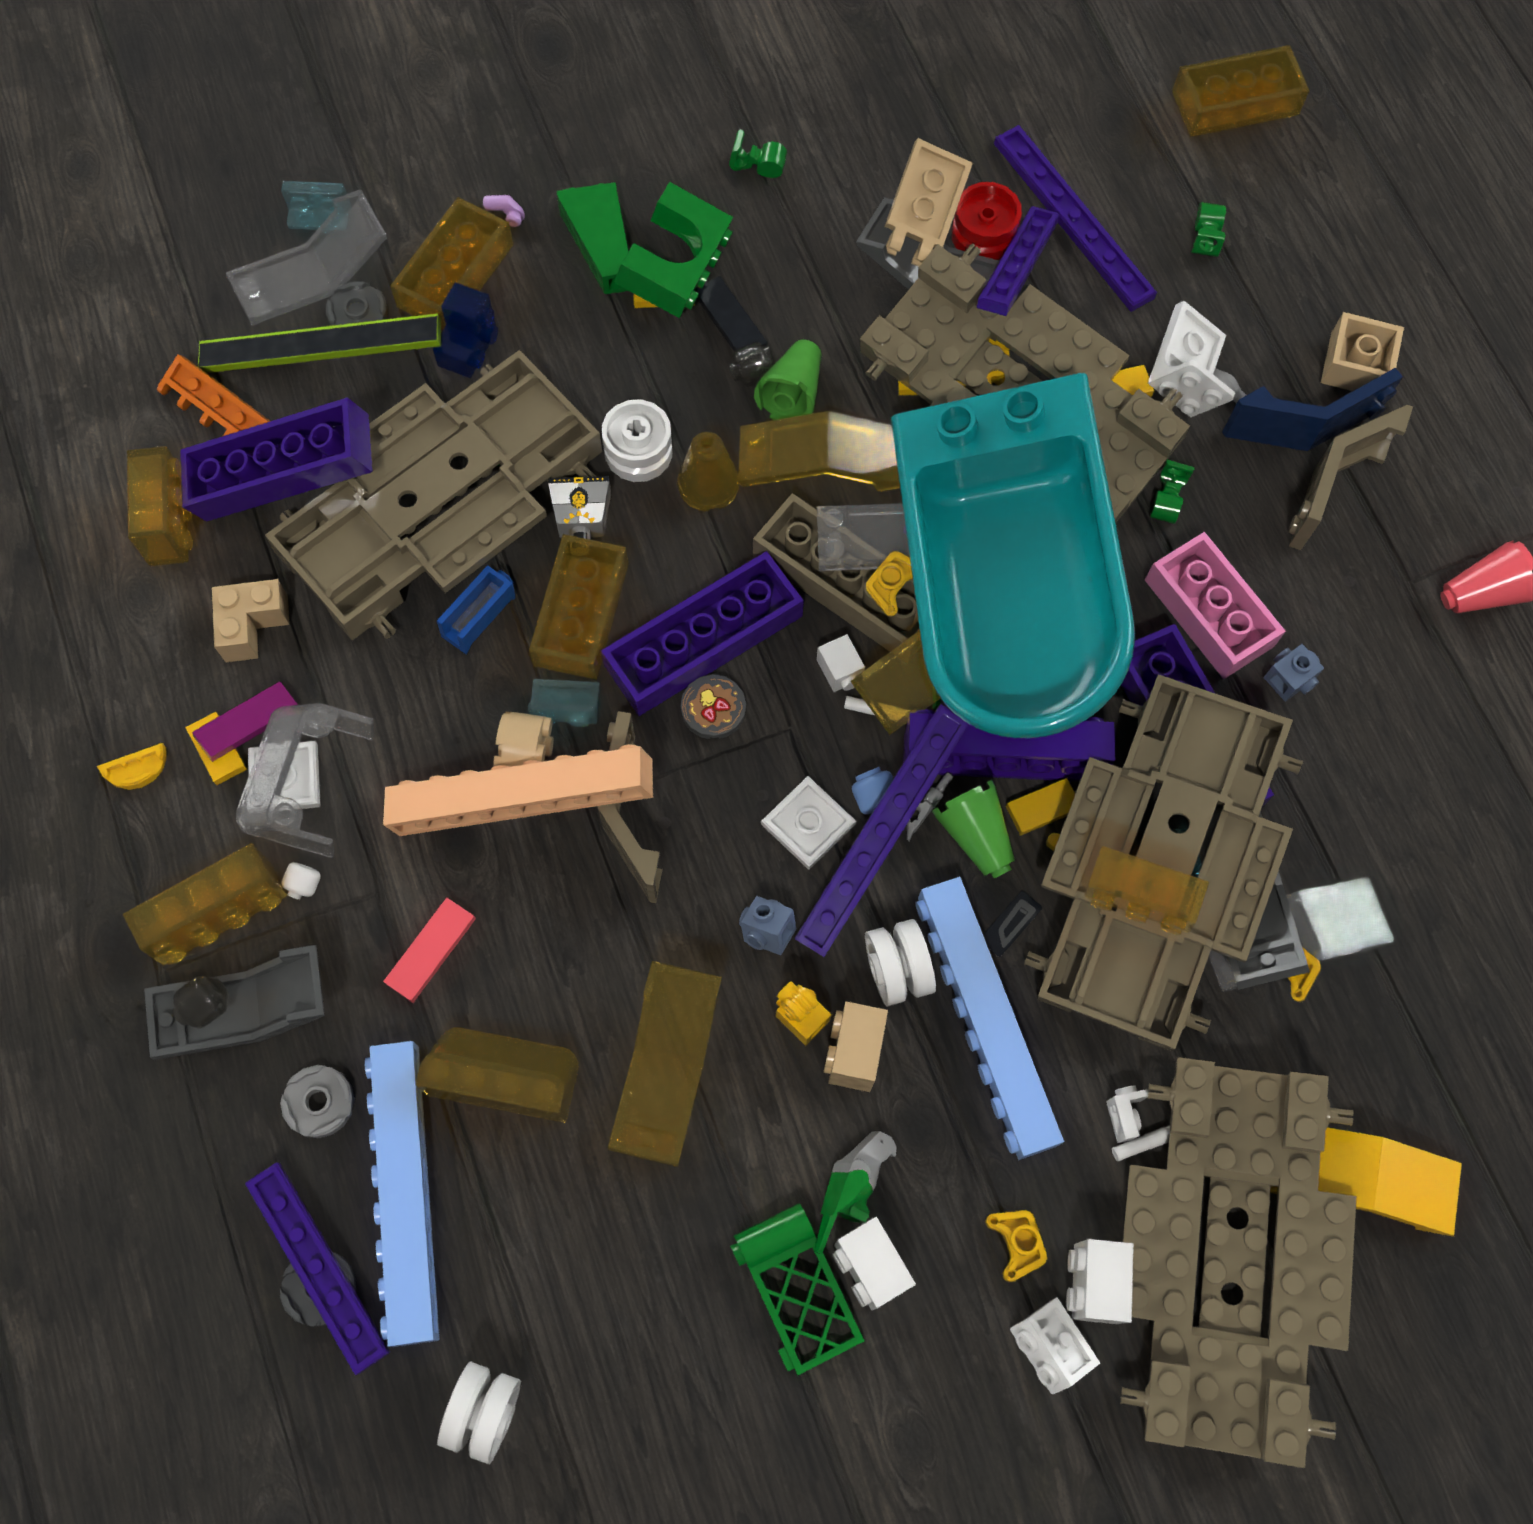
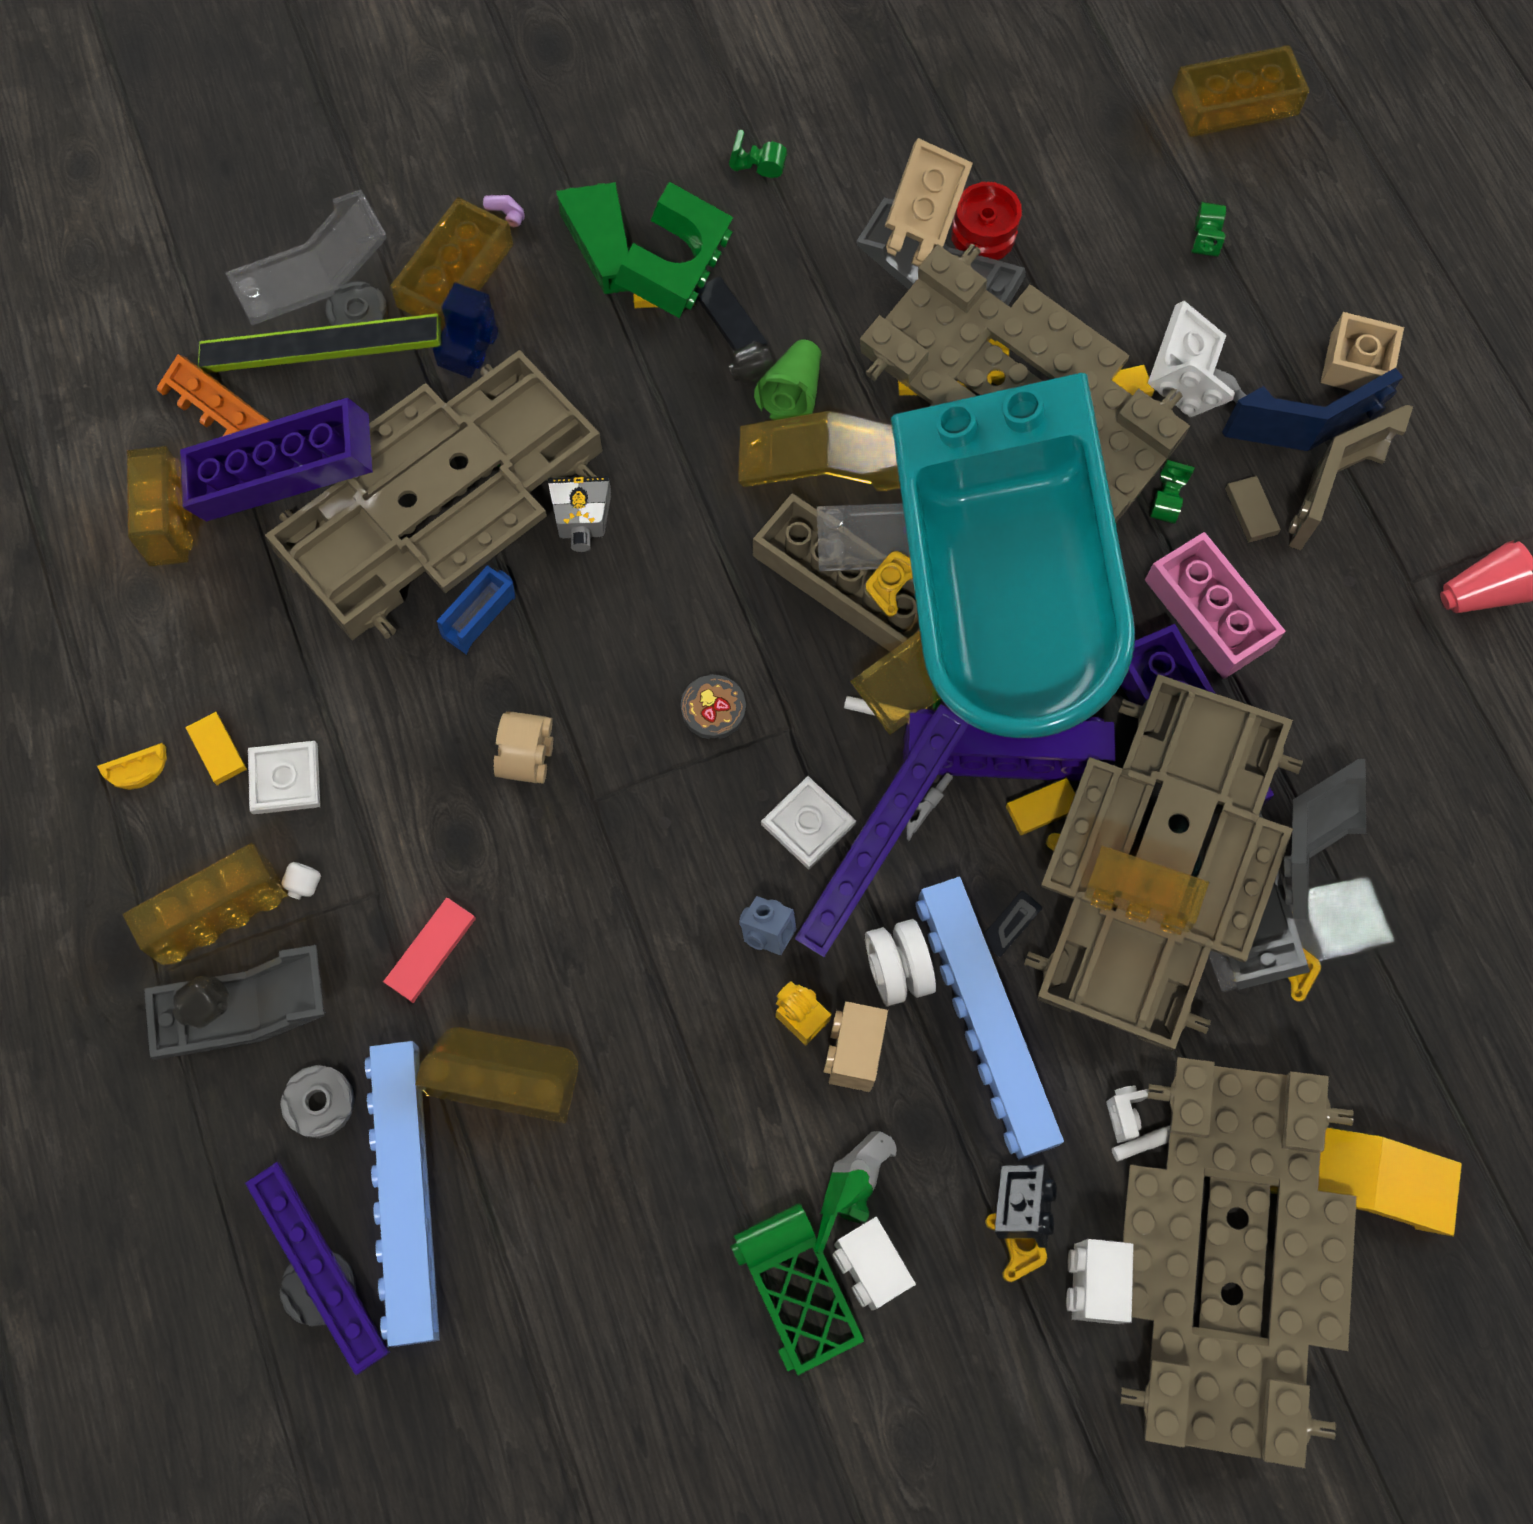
magenta tile [192,682,299,762] -> none
tan brick [212,579,289,662] -> none
clear windscreen [236,703,374,858] -> none
clear light blue bracket [281,181,351,231] -> none
light nougat brick [383,745,653,836] -> none
white wheel [437,1362,521,1465] -> none
clear light blue bracket [528,679,600,727] -> none
clear yellow brick [529,534,628,680] -> none
dark tan windscreen [598,711,663,903] -> none
dark purple brick [601,551,804,716] -> none
white wheel [602,399,673,482] -> none
clear yellow windscreen [608,961,722,1167] -> none
clear yellow cone [677,432,740,511] -> none
white brick [817,634,865,692] -> none
medium blue head [851,767,893,815] -> none
bright green cone [932,780,1015,878] -> none
dark purple tile [977,206,1059,316] -> none
dark purple tile [994,125,1157,312] -> none
white bracket [1010,1297,1100,1394] -> none
sand blue brick [1264,644,1324,702] -> none
none -> bracket [995,1165,1057,1248]
none -> dark tan tile [1225,476,1281,543]
none -> dark grey windscreen [1284,759,1366,920]

